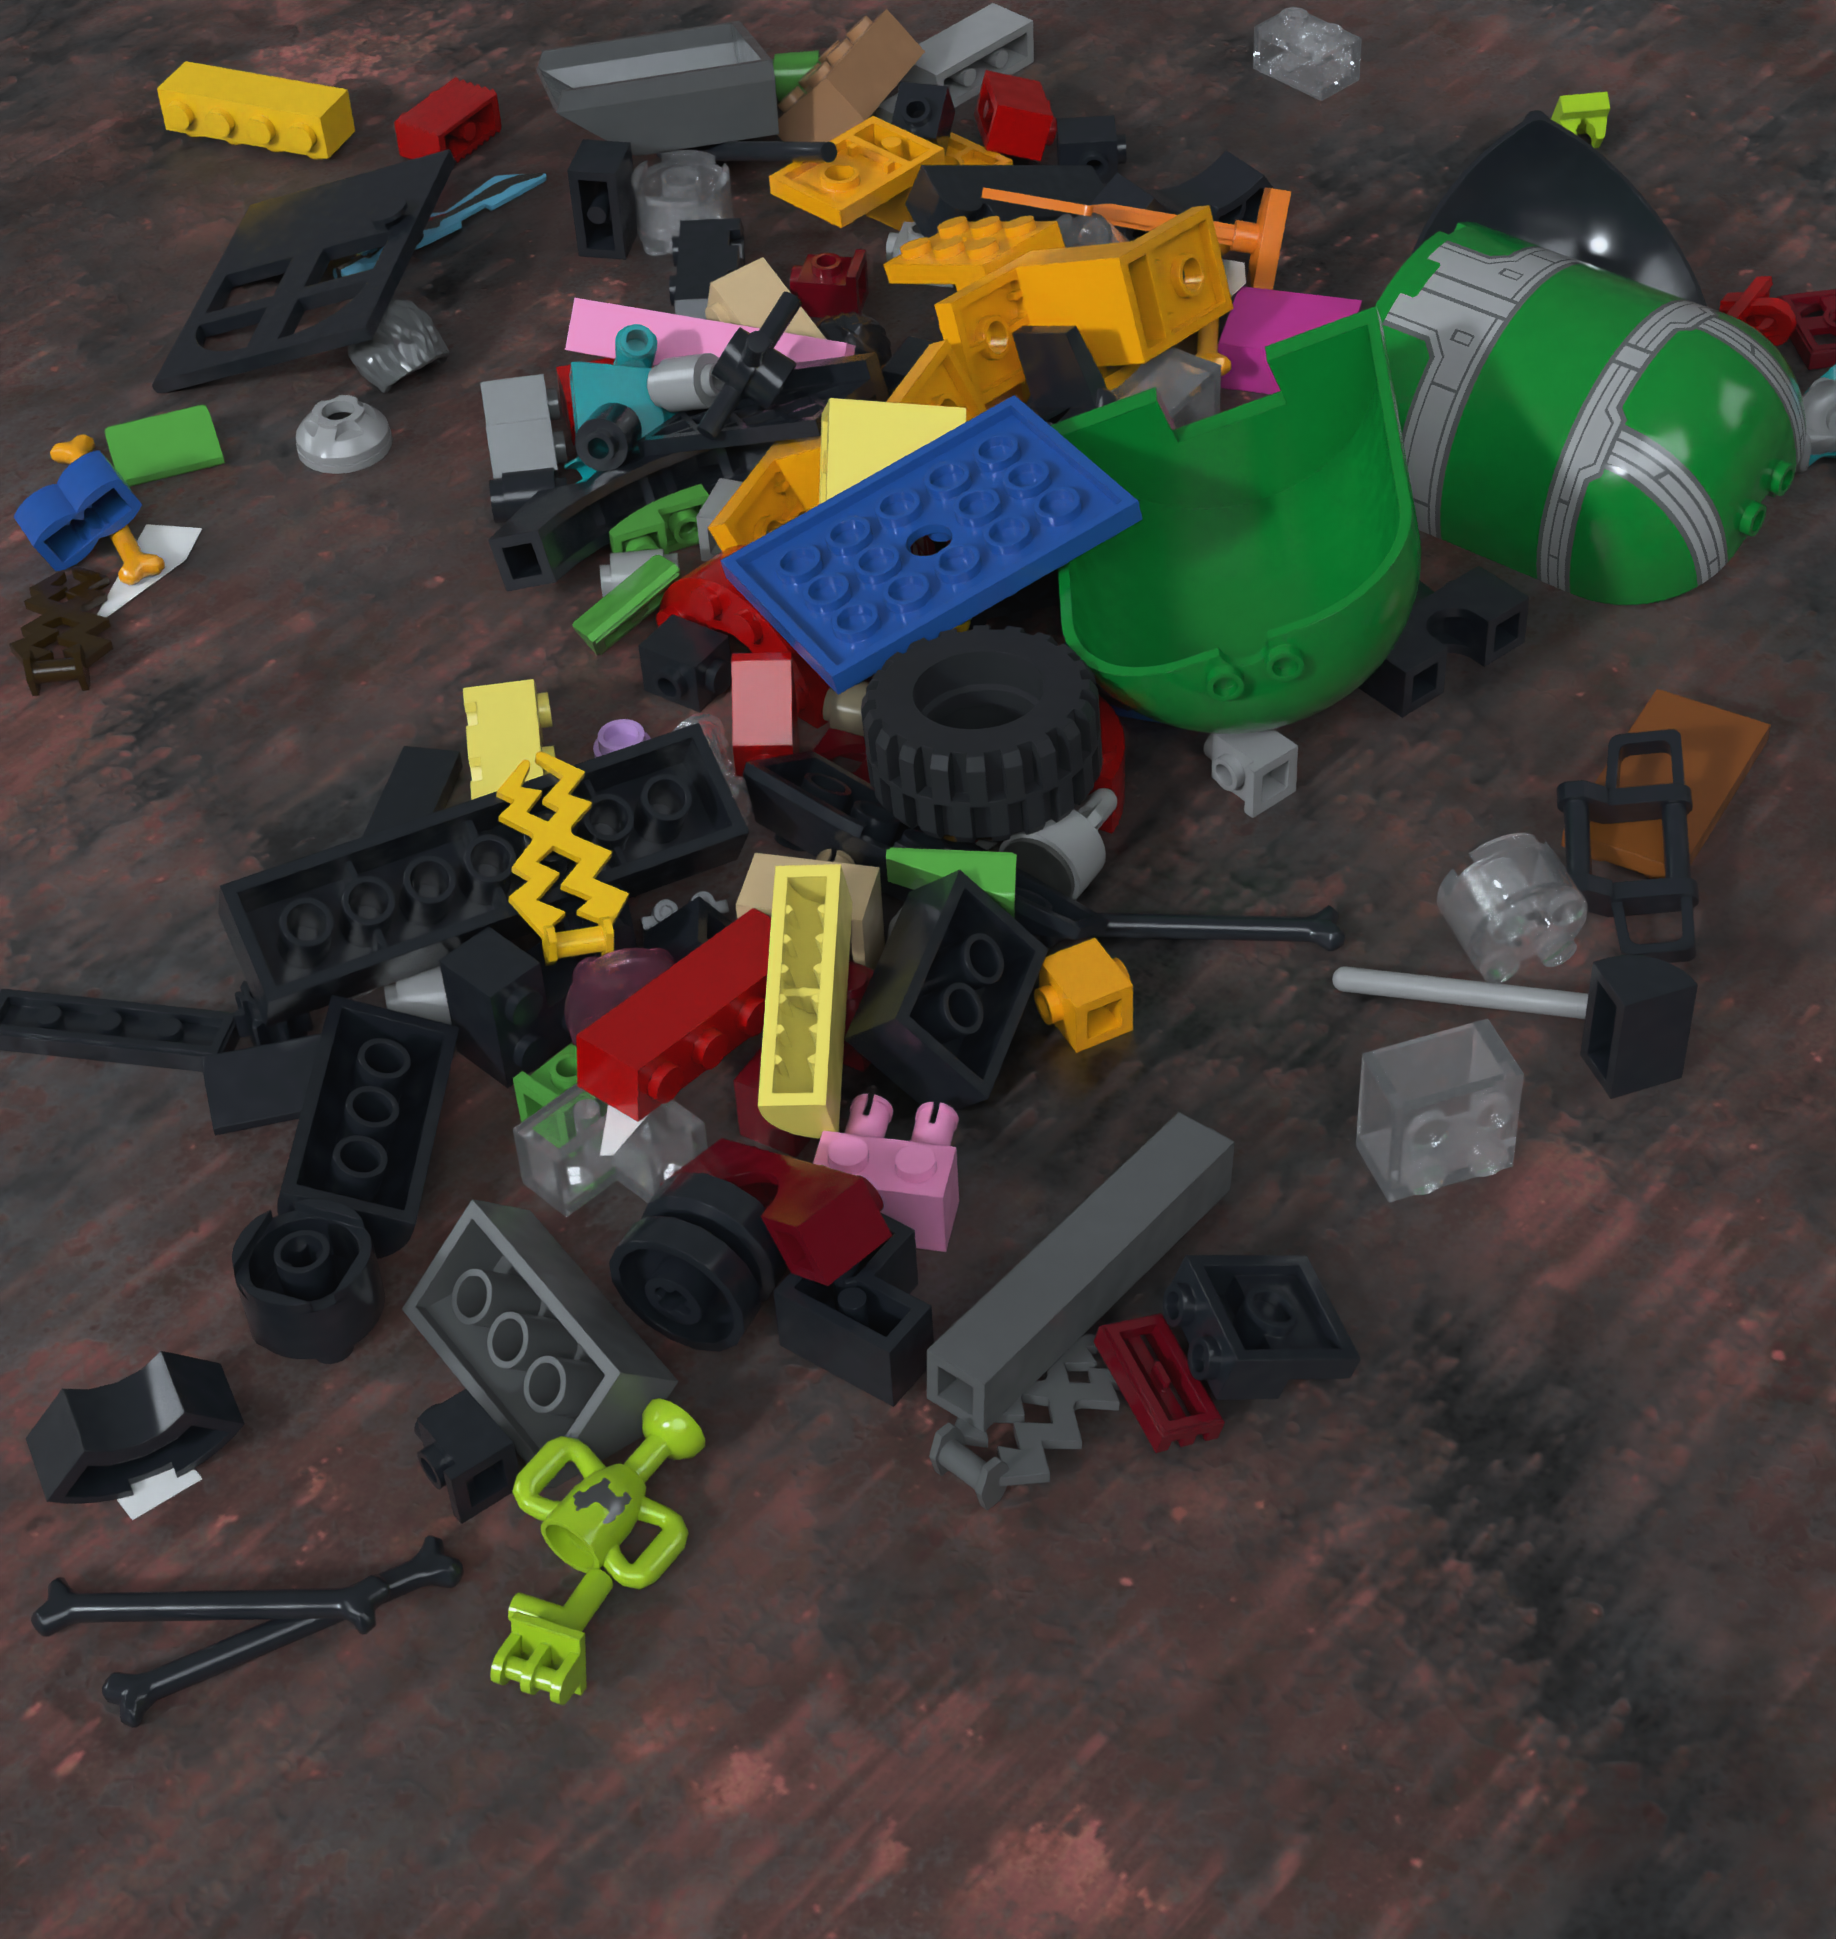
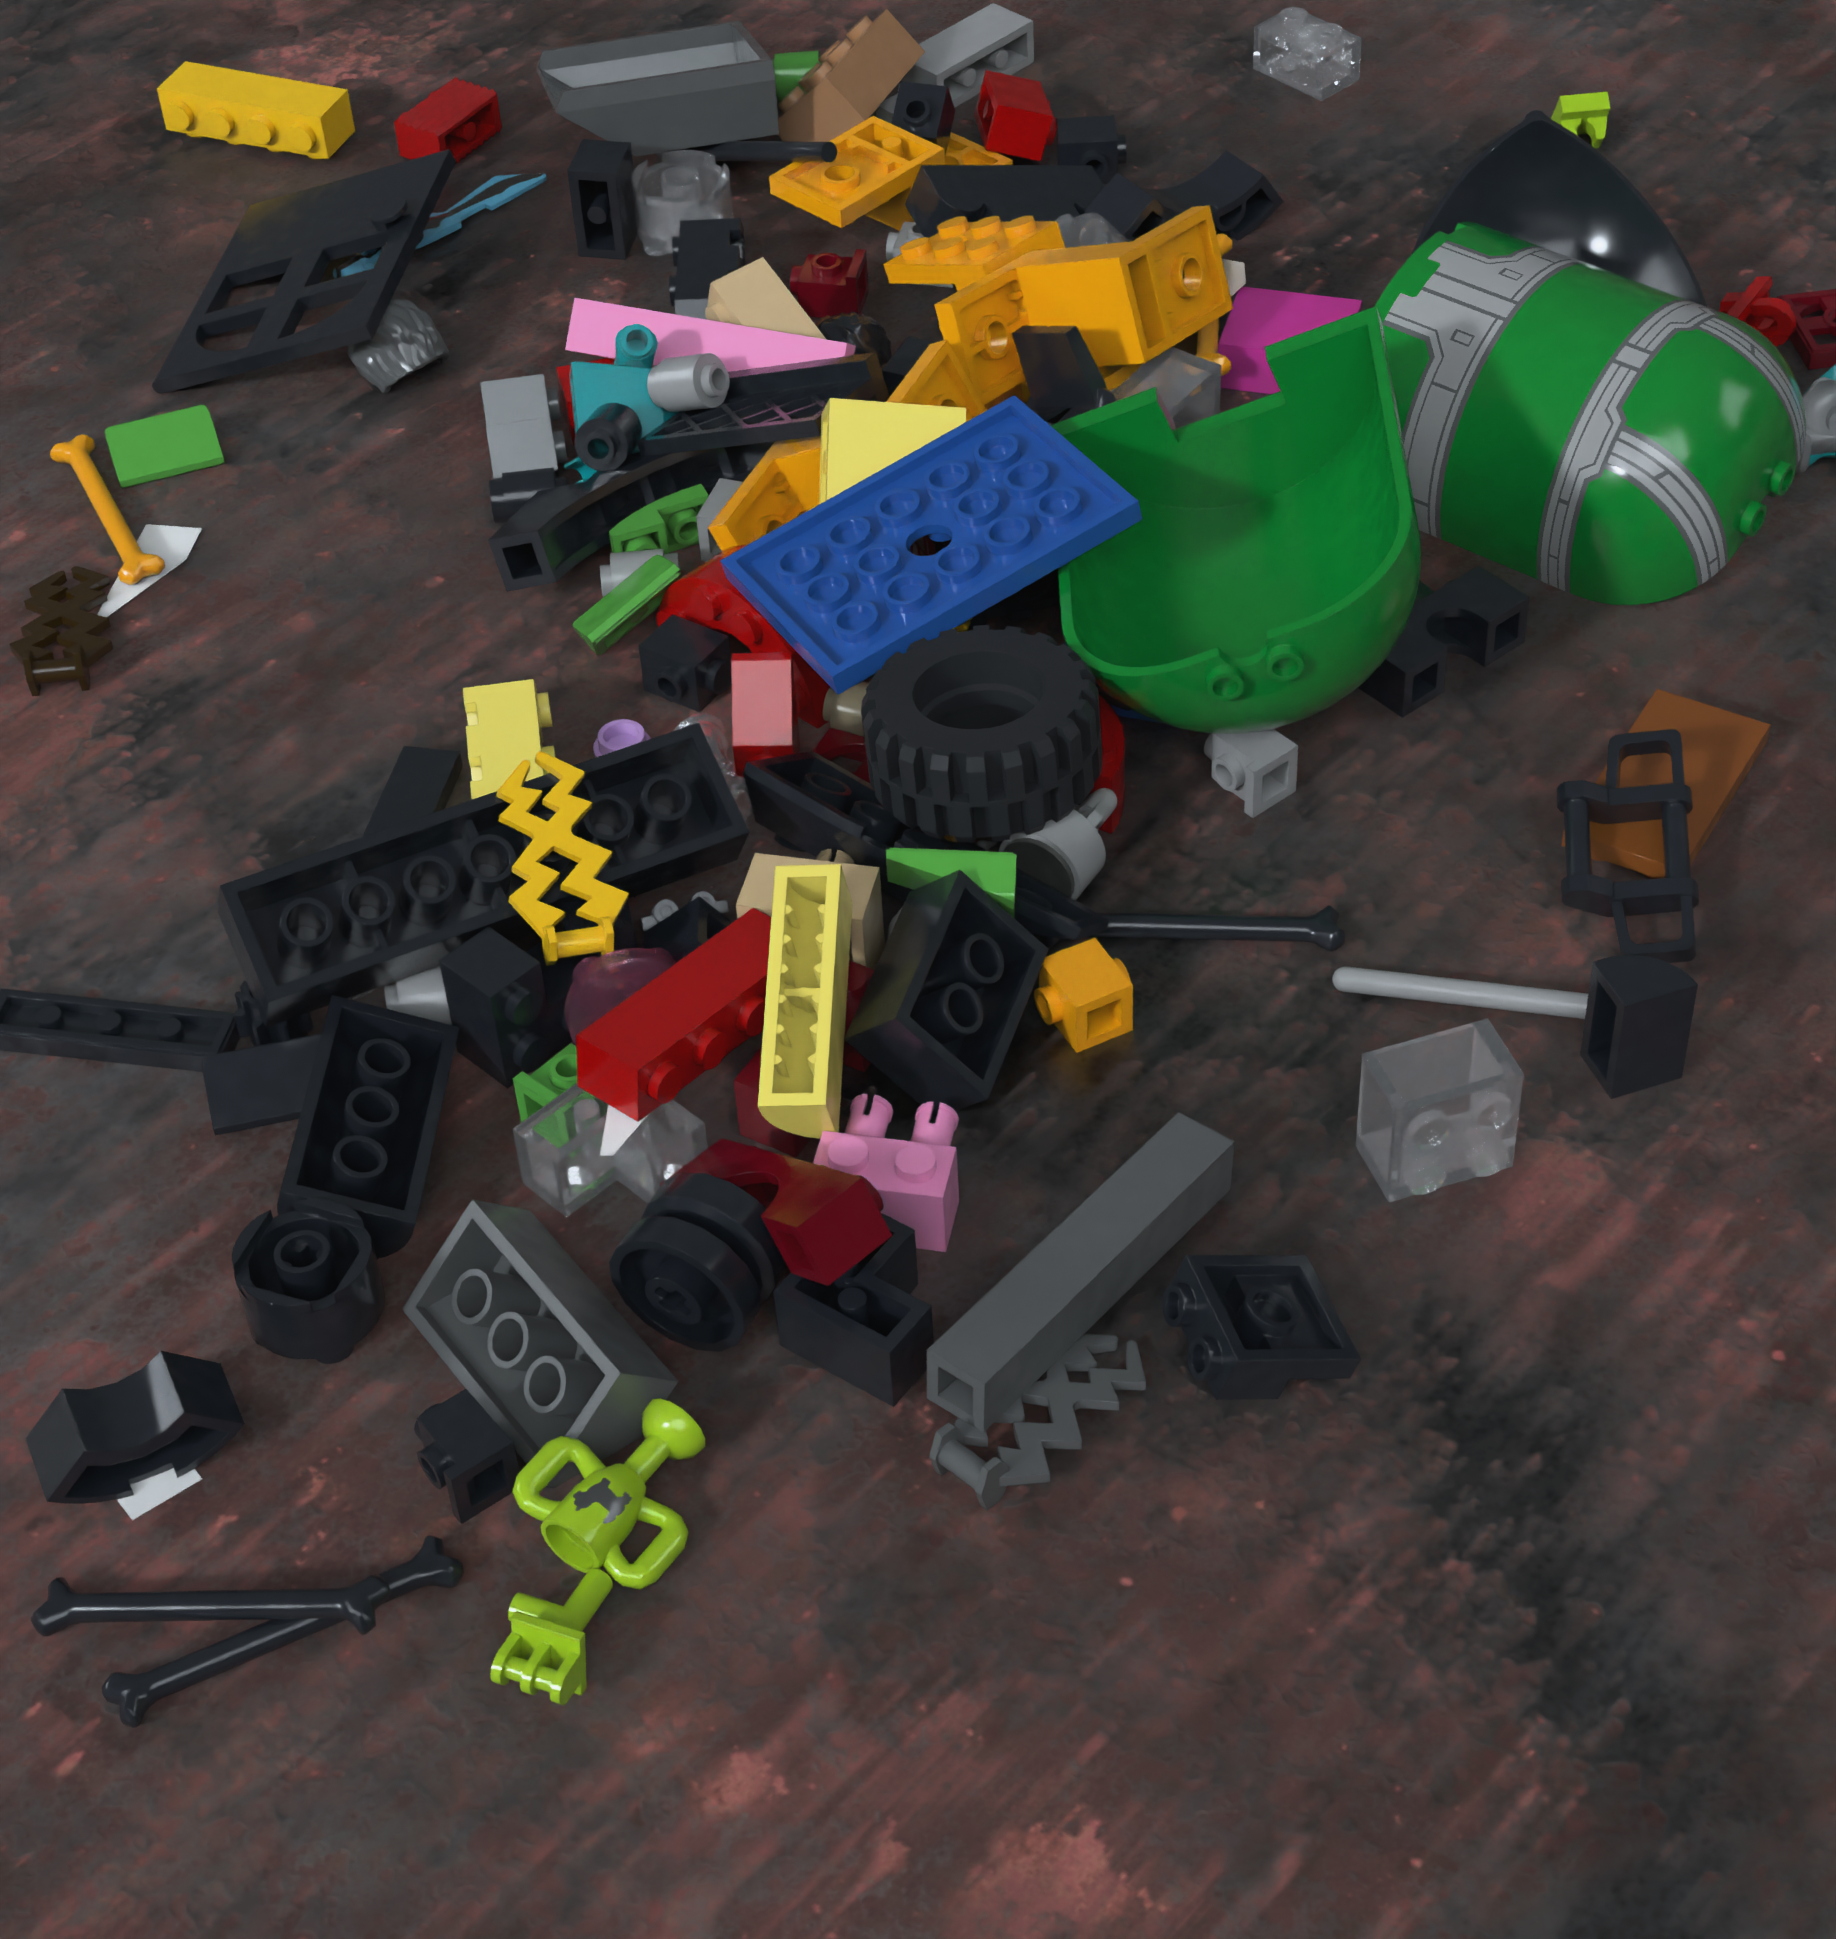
blue brick [14,450,142,571] -> none
light grey piece [296,395,393,474] -> none
black bar [697,291,802,441] -> none
orange piece [981,187,1291,290] -> none
dark red tile [1093,1313,1225,1453] -> none
clear brick [1437,833,1588,984] -> none

